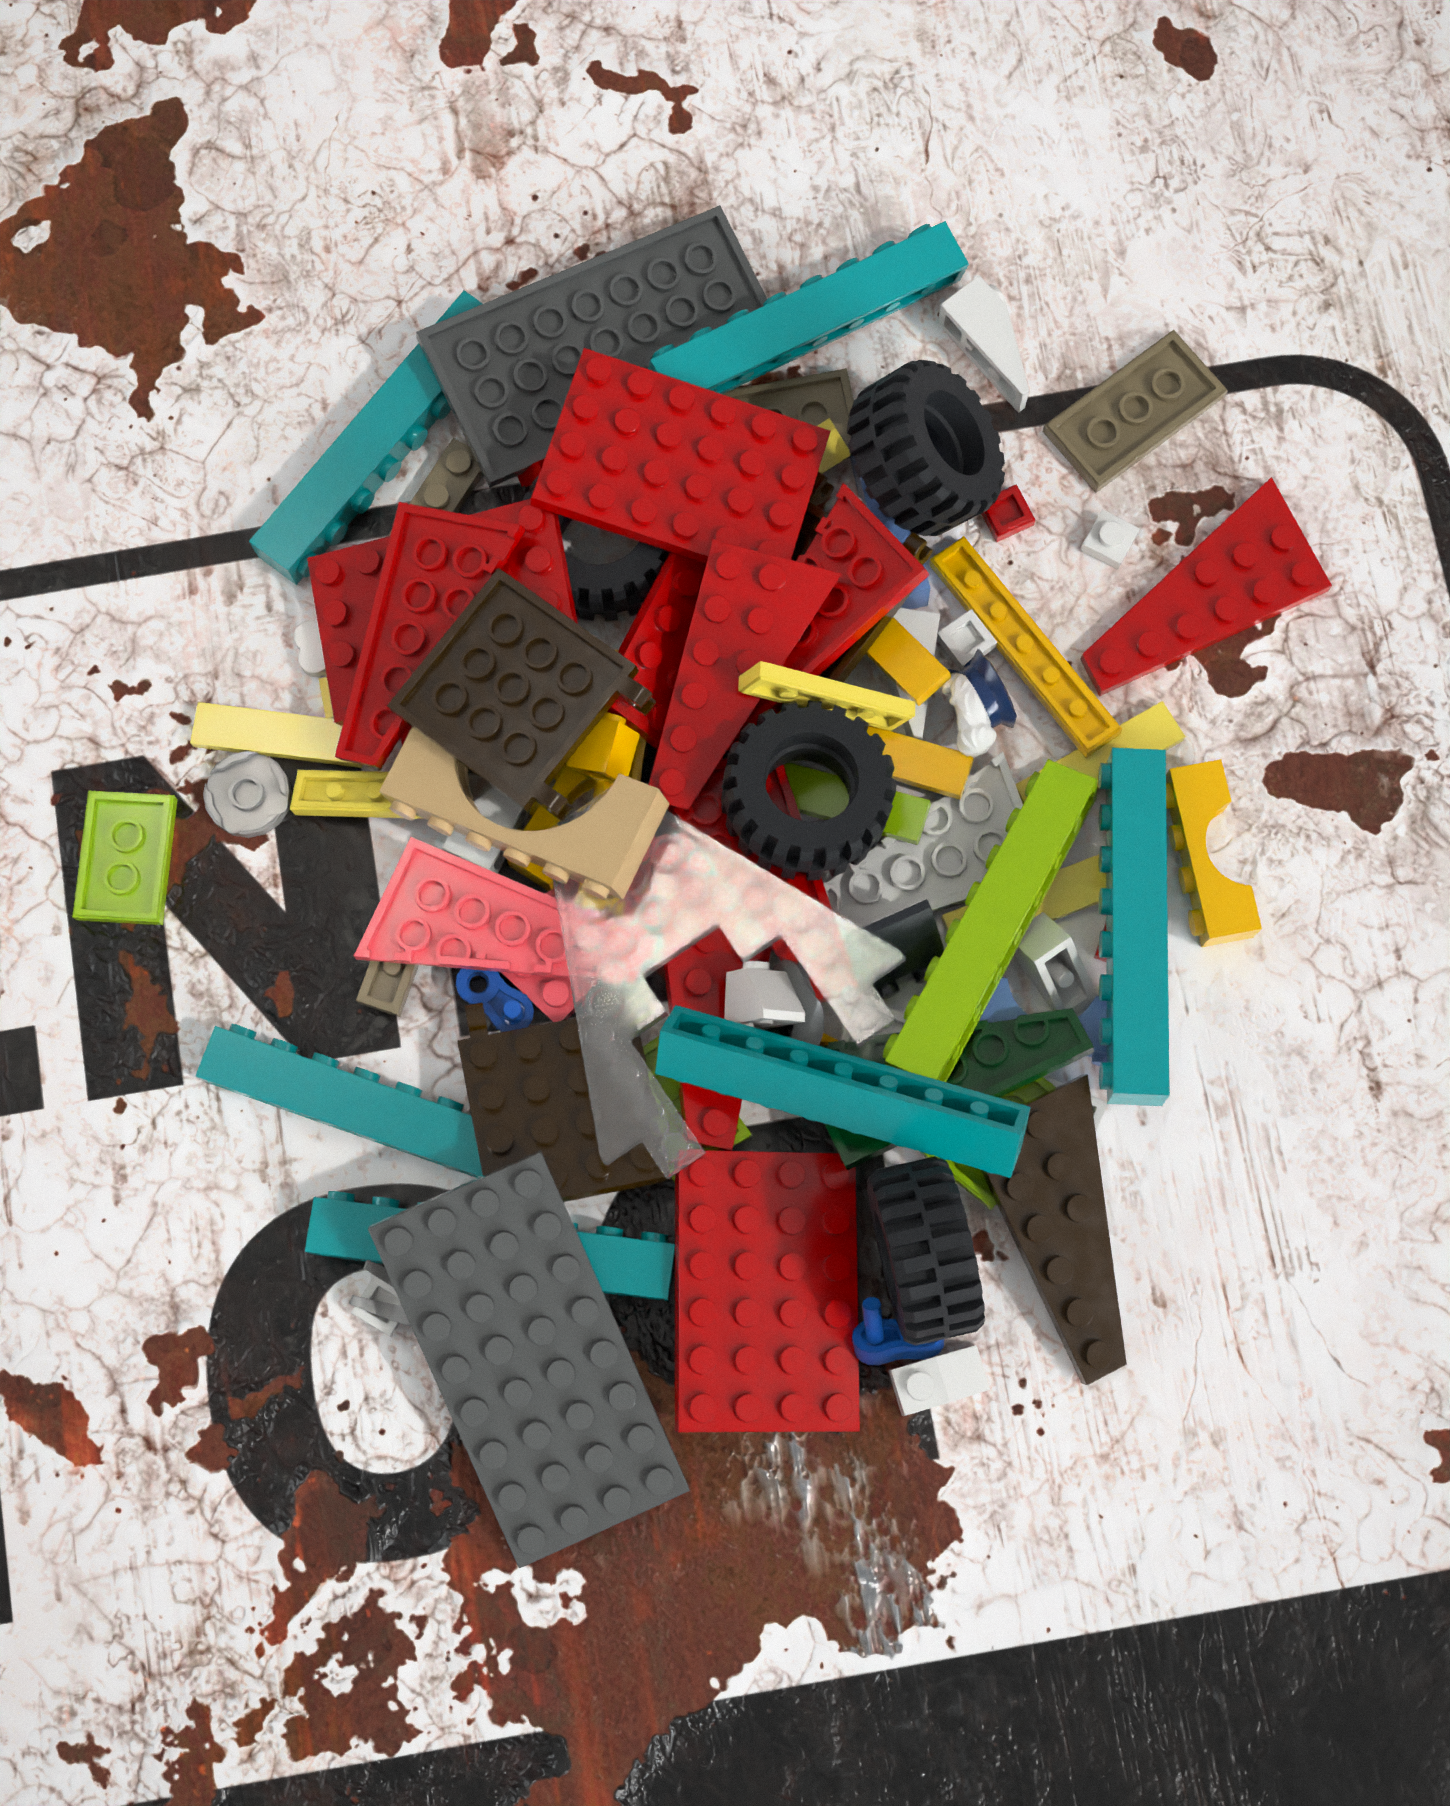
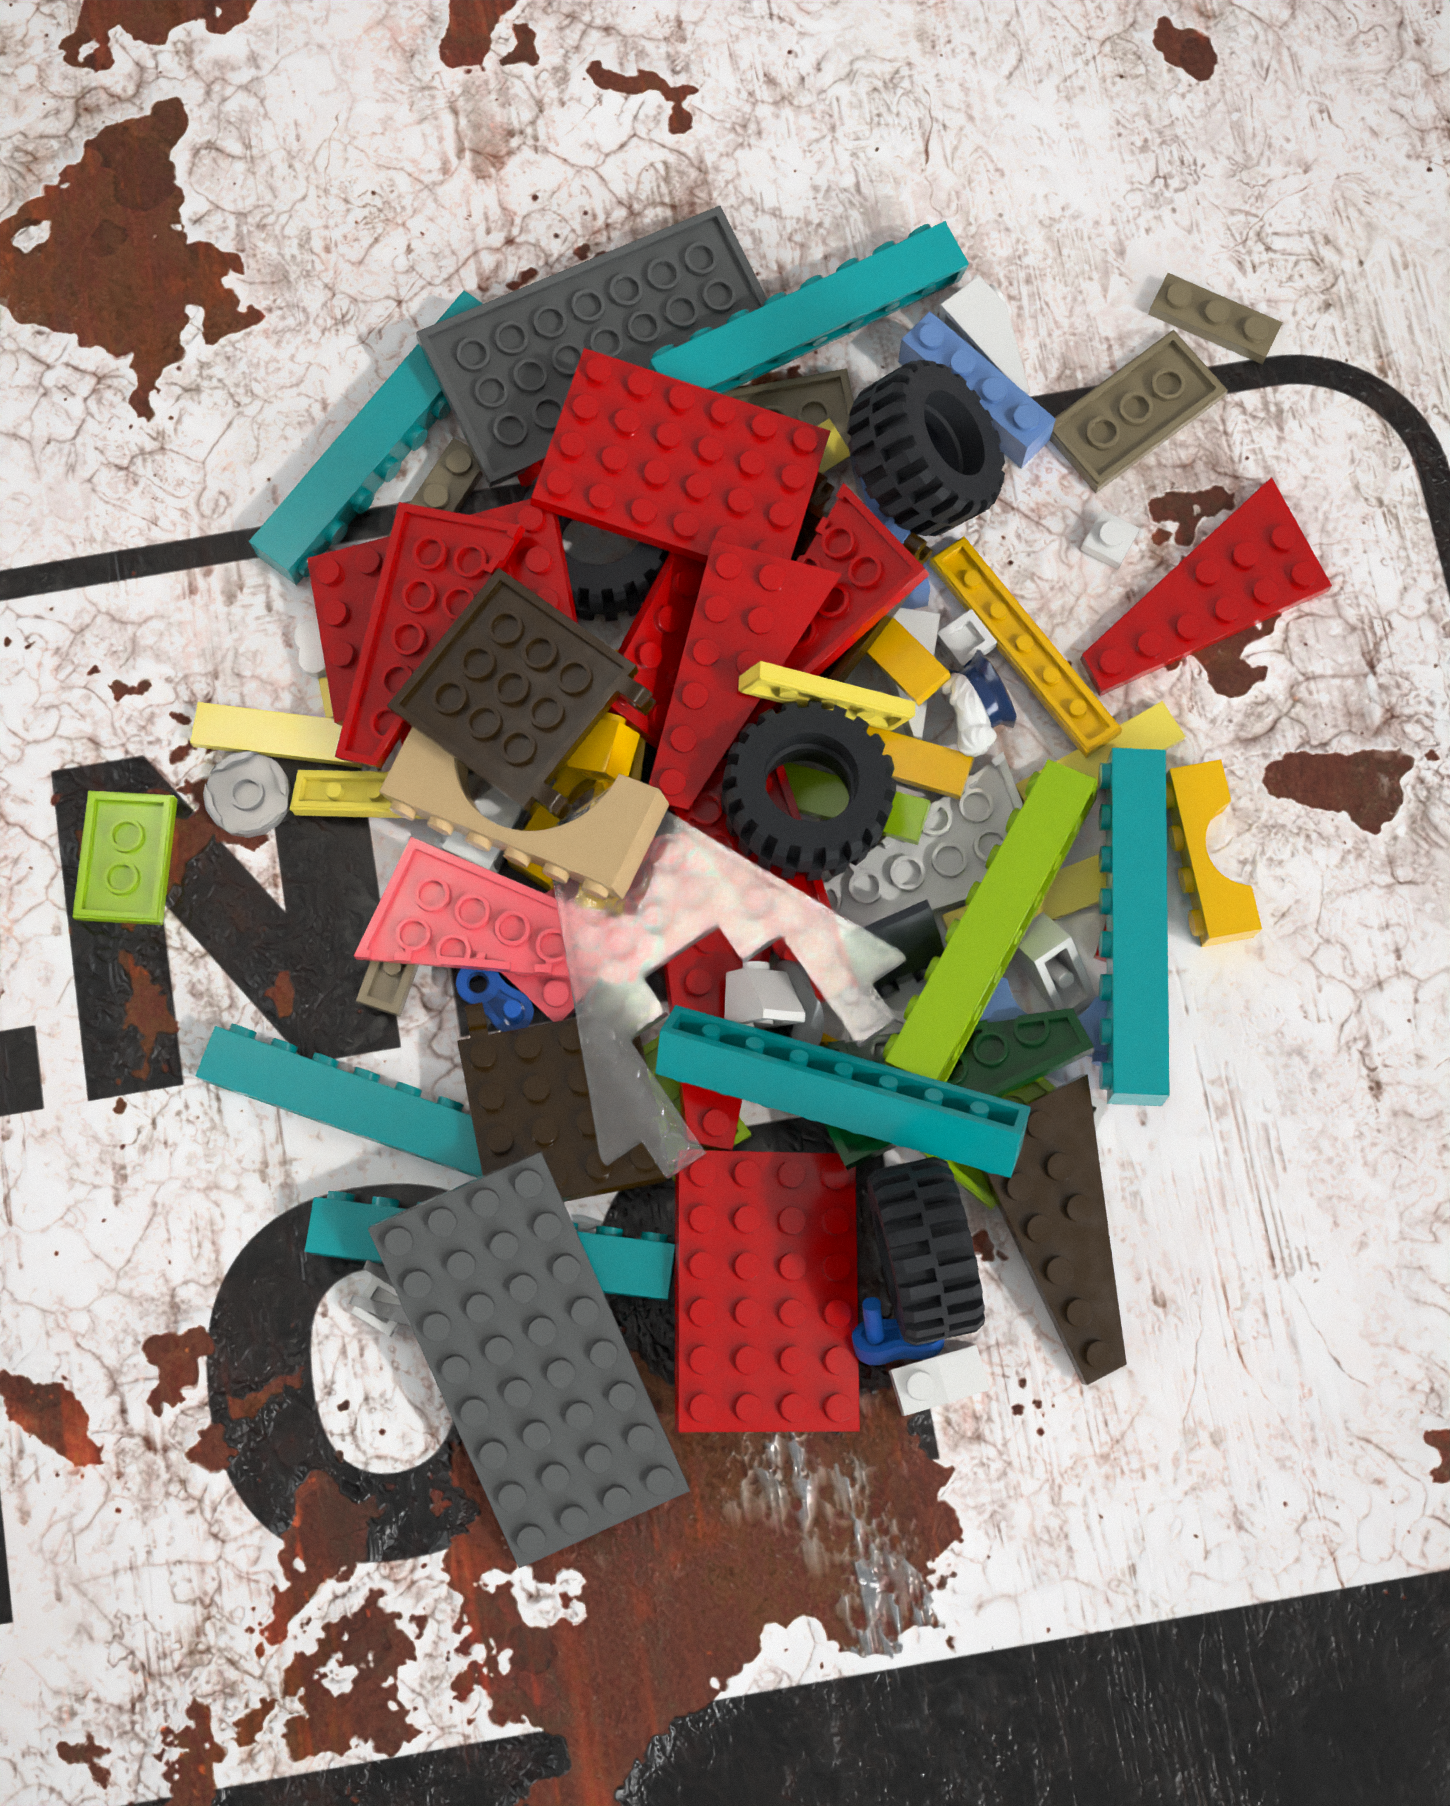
red tile [981,484,1036,543] -> none
none -> medium blue arch [898,311,1056,469]
none -> dark tan plate [1148,273,1283,365]

